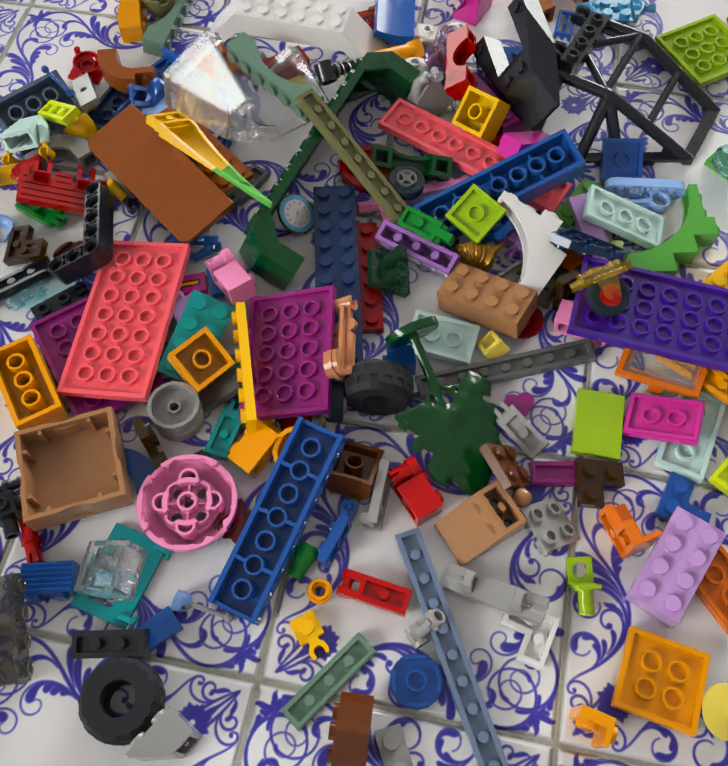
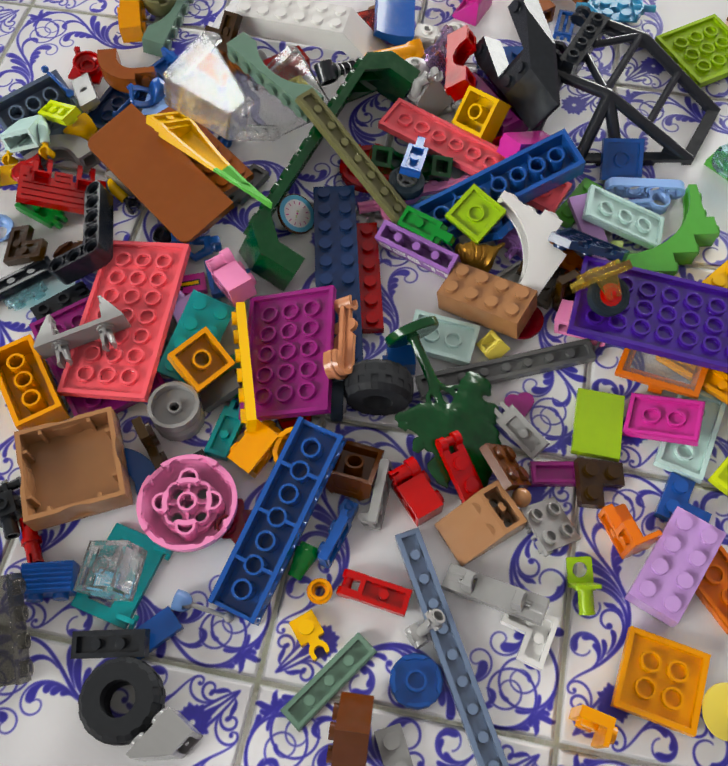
clear green plate [367,244,410,298] -> none
none -> light grey hose [33,295,131,368]
none -> black plate [153,226,171,243]
none -> dark brown plate [201,10,243,53]
none -> hinge [399,136,429,179]
none -> red plate [435,430,484,503]

